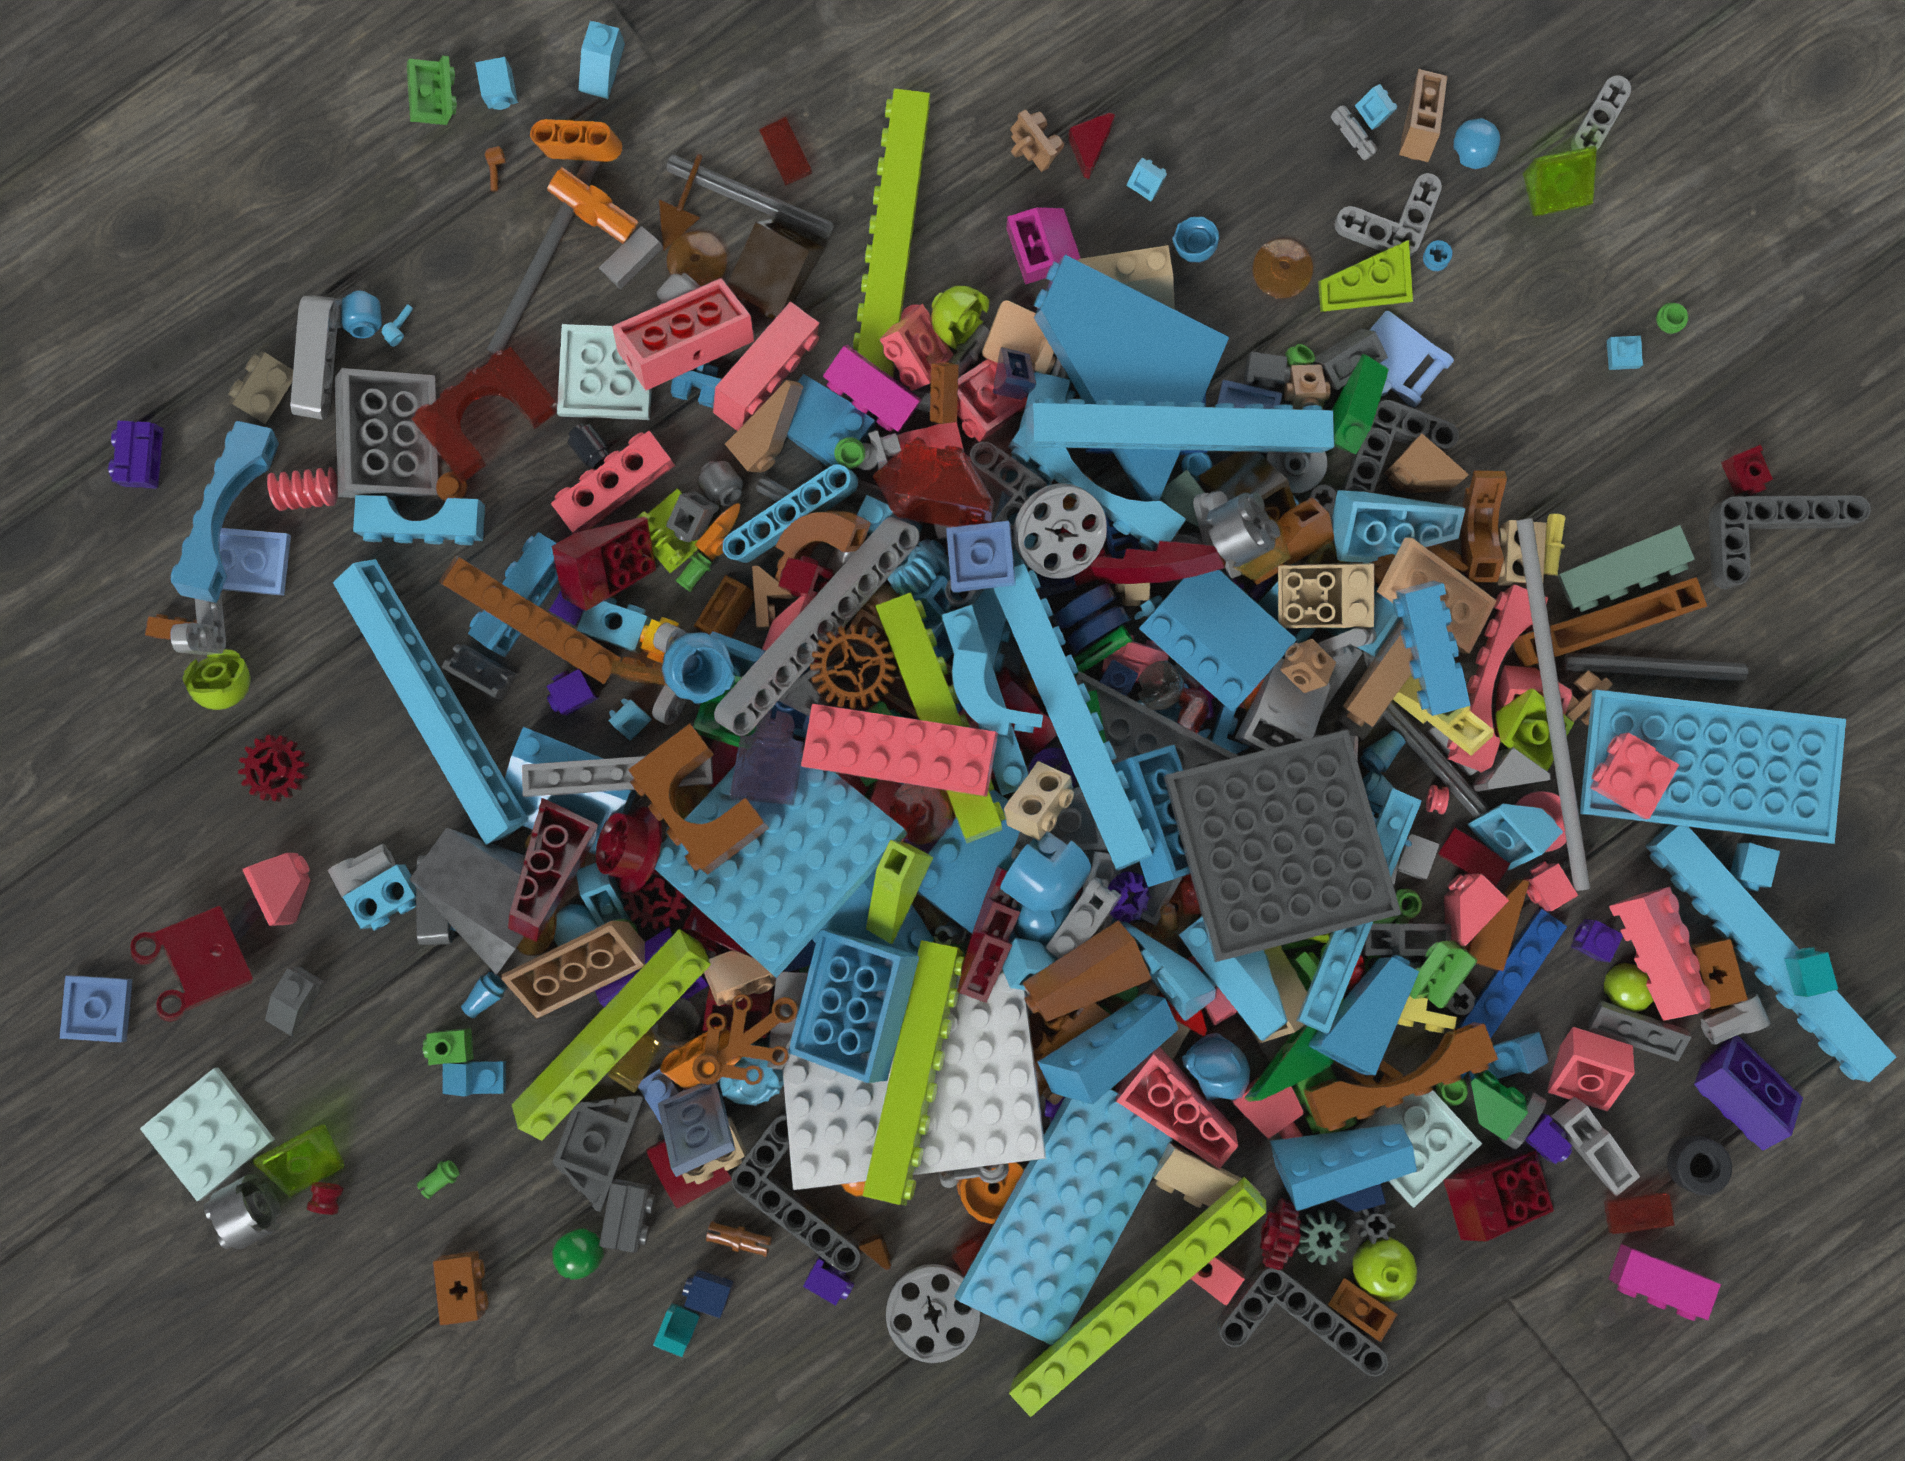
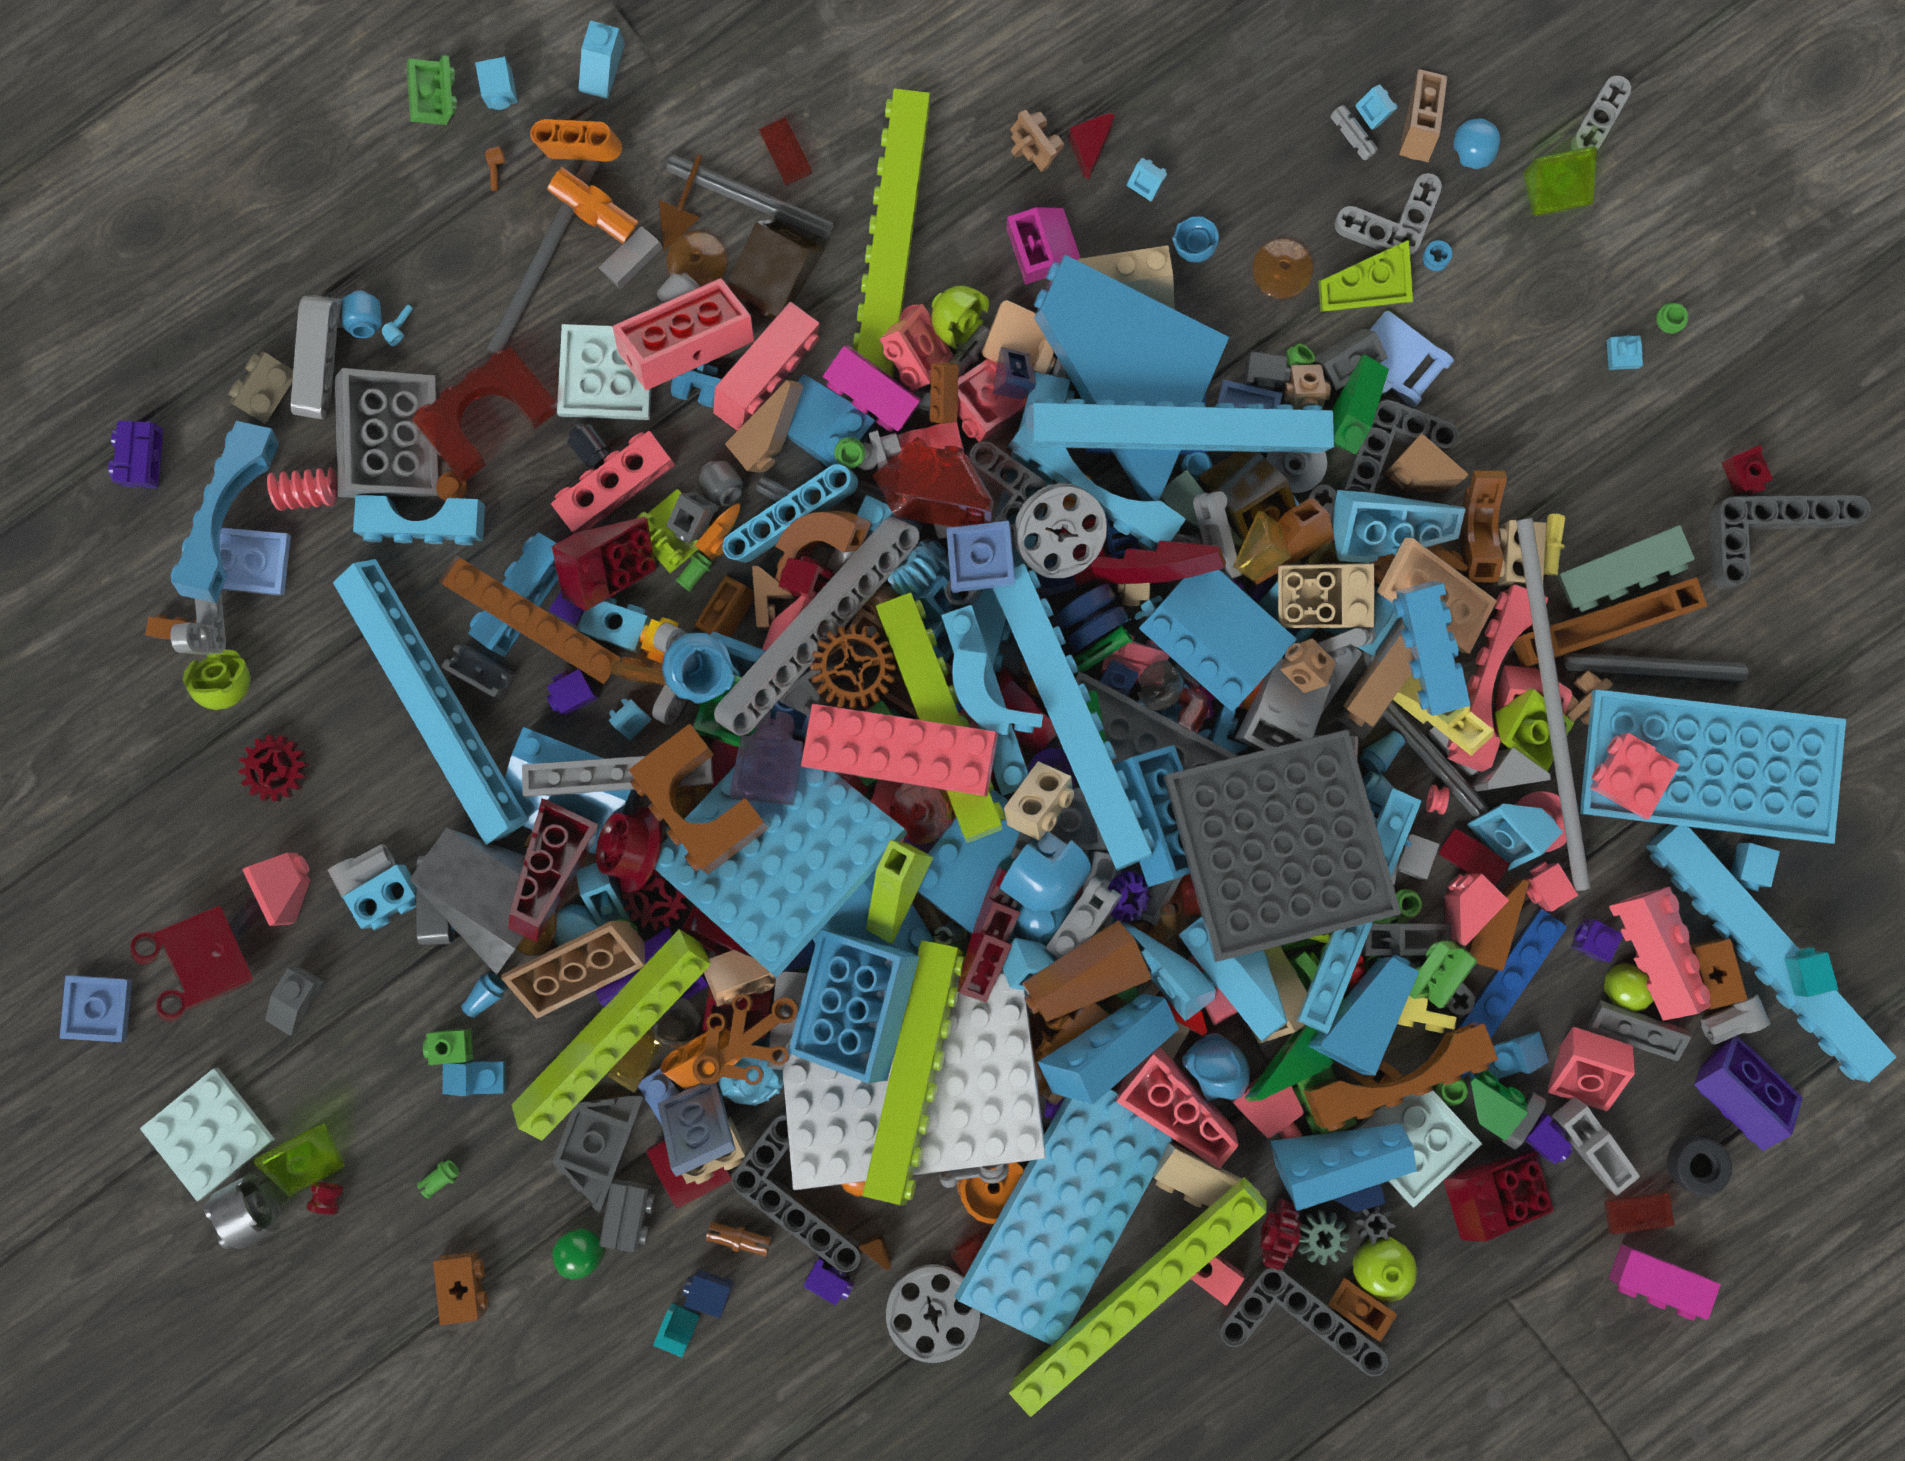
flat silver brick [1207,492,1280,567] -> none

